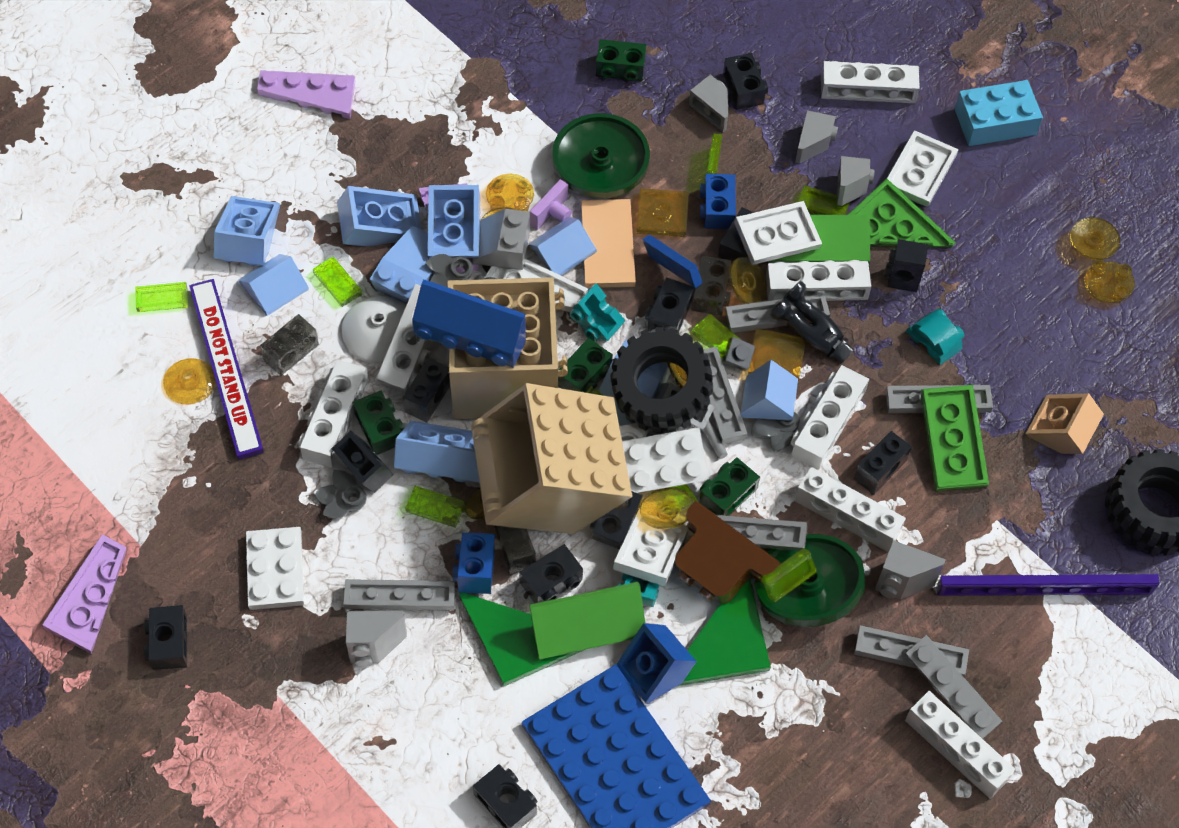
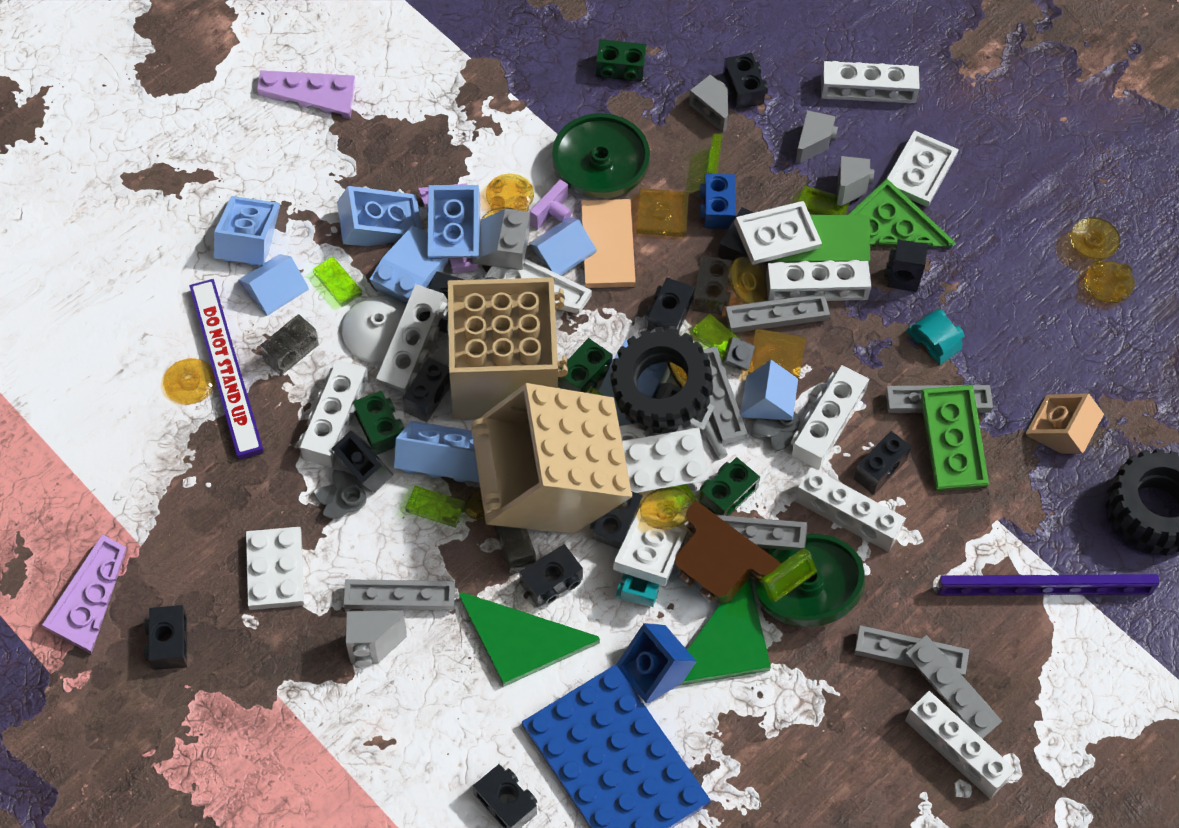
clear neon green tile [135,282,188,313] -> none
blue slope [412,279,526,368] -> none
dark grey plate [426,254,473,287] -> none
blue brick [453,532,495,594] -> none
bright green tile [529,582,646,659] -> none
teal cylinder [569,283,625,342] -> none
blue tile [642,235,702,288] -> none
black piece [769,280,854,364] -> none
light grey slope [875,540,946,600] -> none
medium azure brick [954,80,1043,146] -> none

